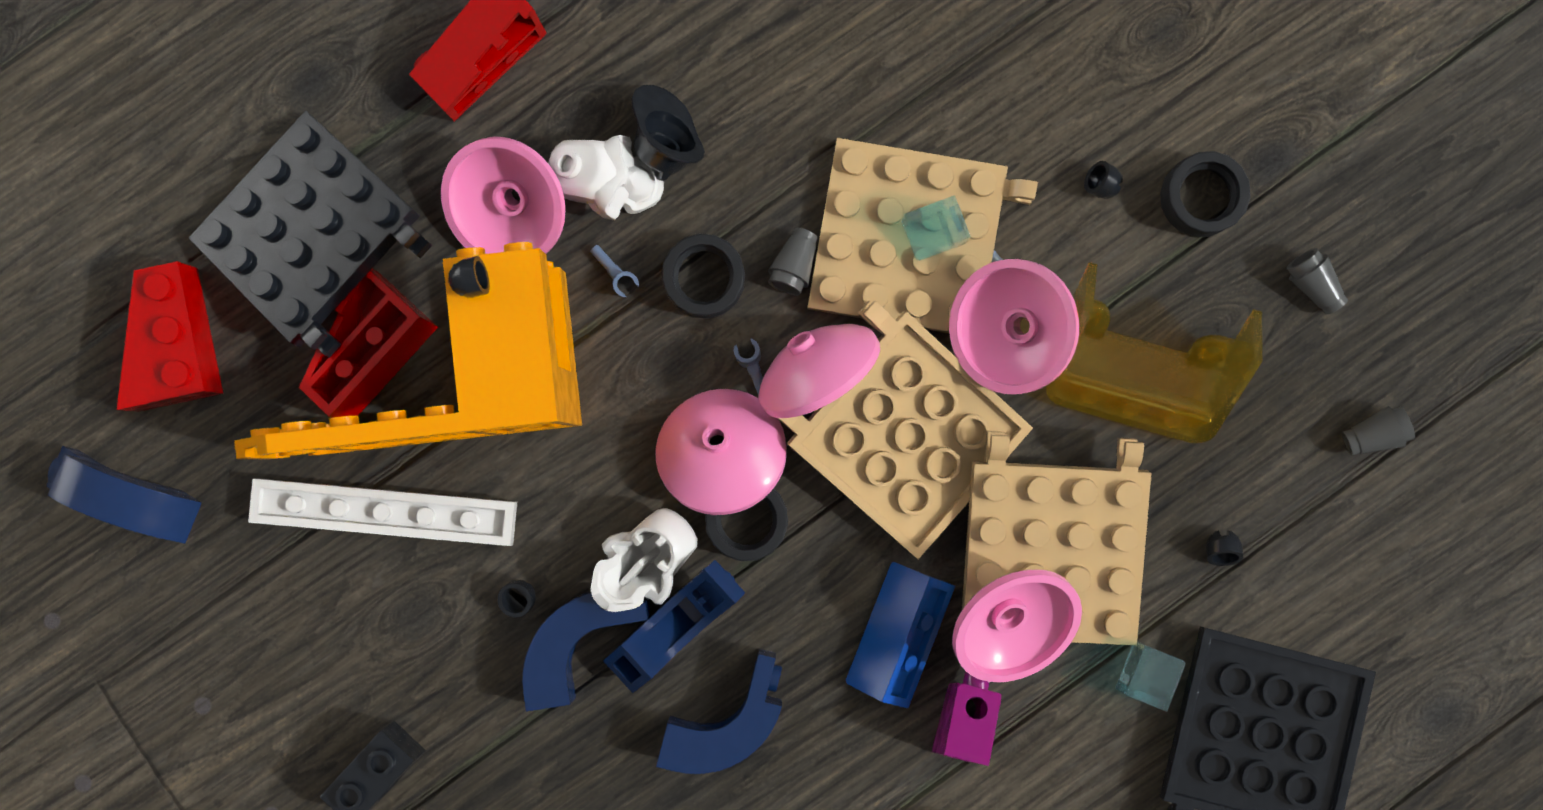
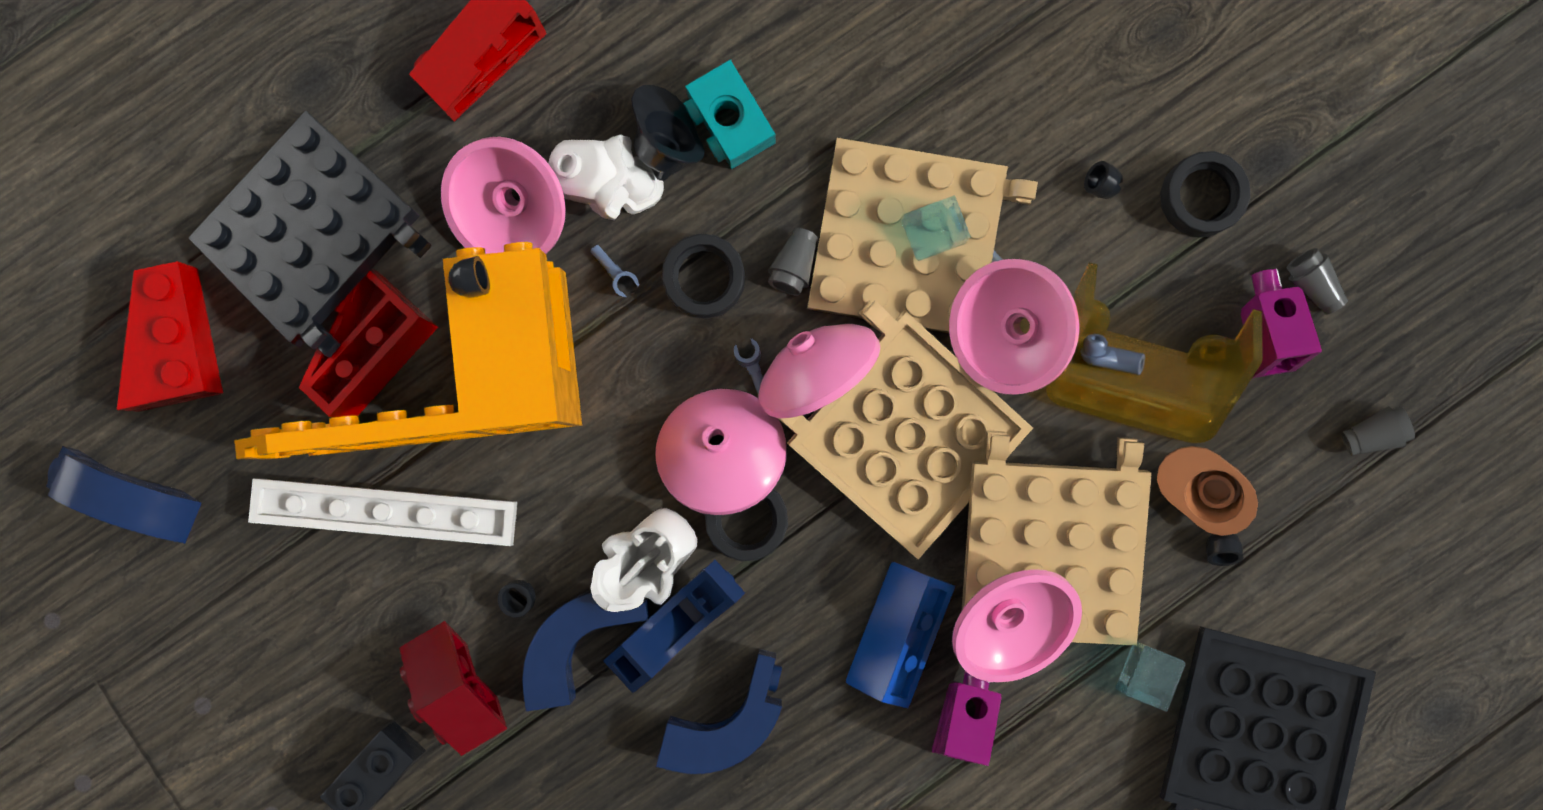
none -> dark red brick [399,621,507,756]
none -> teal brick [684,59,776,170]
none -> sand blue arm [1080,334,1145,375]
none -> nougat piece [1157,446,1258,536]
none -> magenta torso [1241,269,1322,378]

